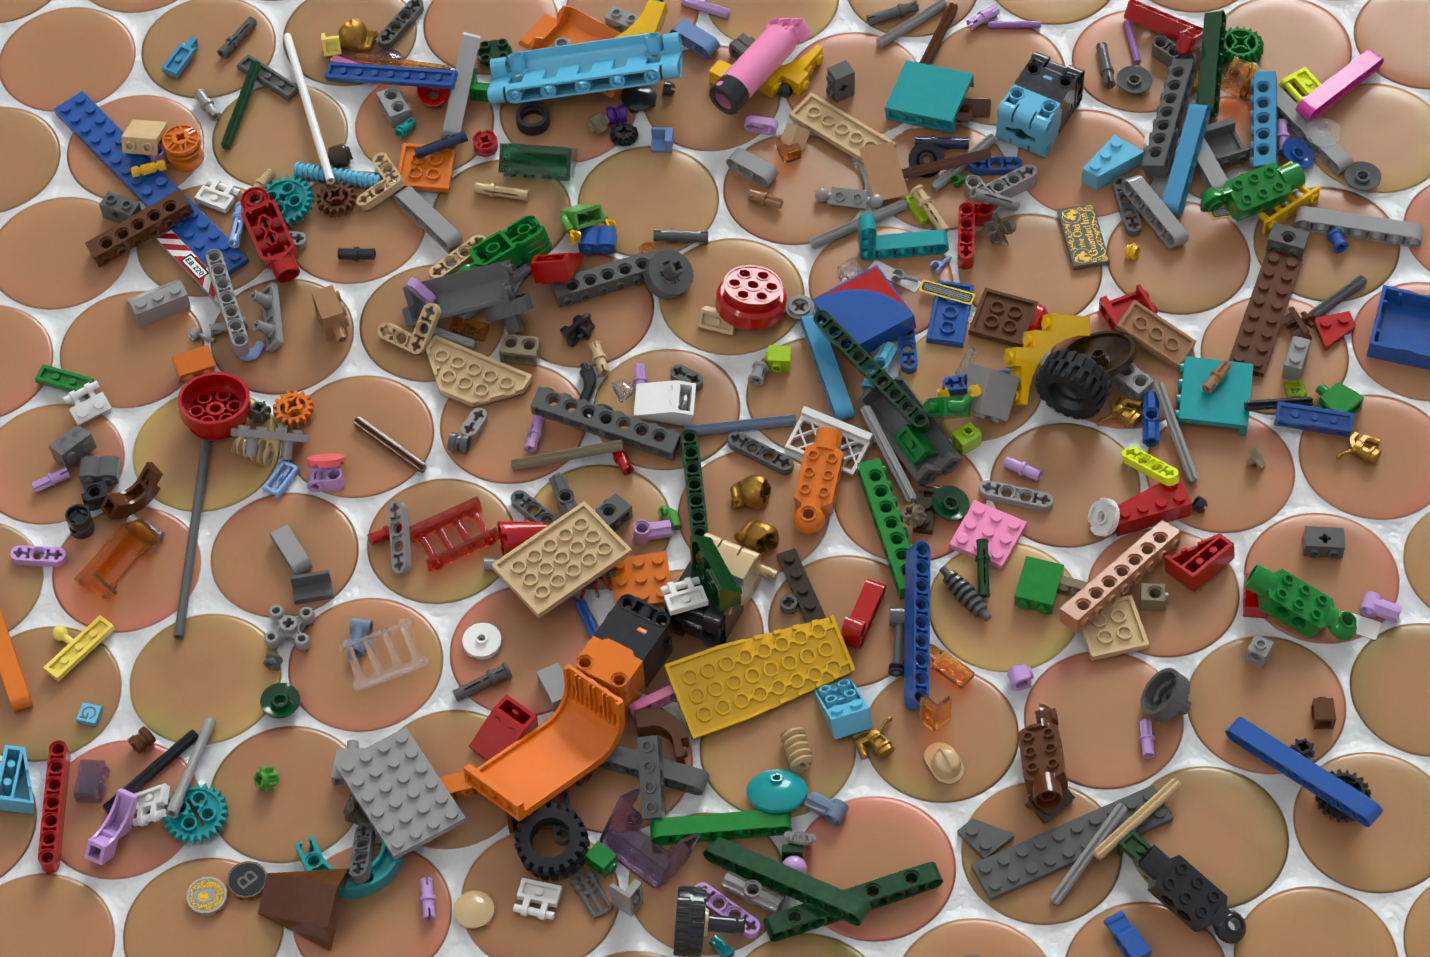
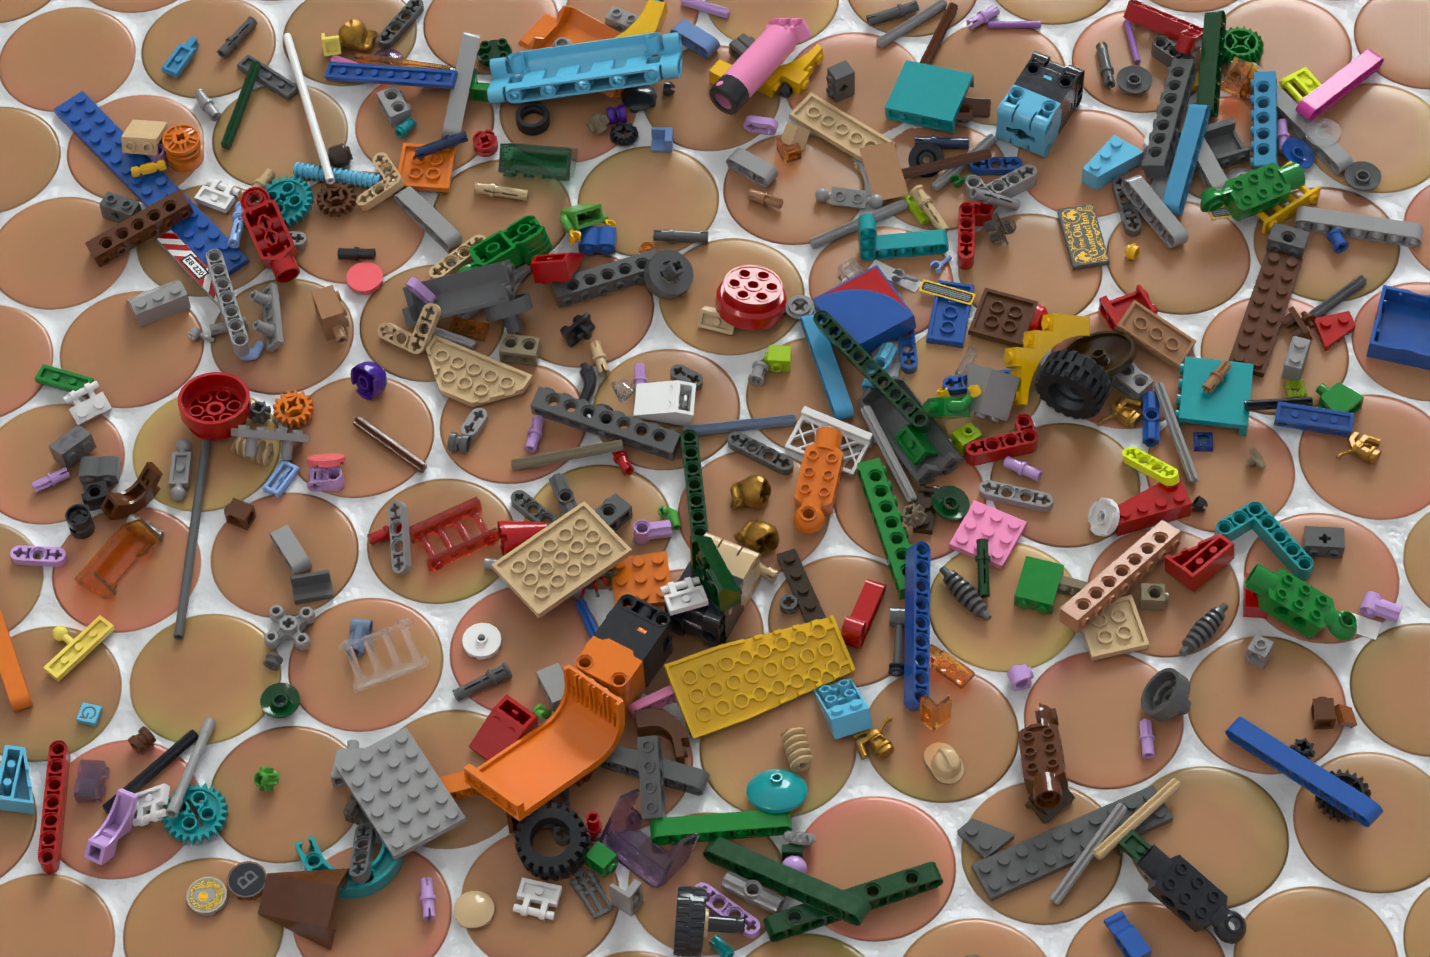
orange brick [172,345,216,382] -> none
red piece [417,87,449,108] -> none
sand blue piece [805,791,849,826] -> none
none -> light grey plate [169,438,192,501]
none -> reddish brown brick [224,498,256,530]
none -> coral tile [346,262,384,295]
none -> dark purple cylinder [350,361,387,400]
none -> bright green arm [532,704,552,721]
none -> red pin [586,811,602,842]
none -> red beam [965,413,1038,466]
none -> dark grey piece [1179,603,1228,657]
none -> clear blue tile [1193,432,1214,452]
none -> teal beam [1214,501,1314,581]
none -> dark orange tile [1335,704,1357,728]

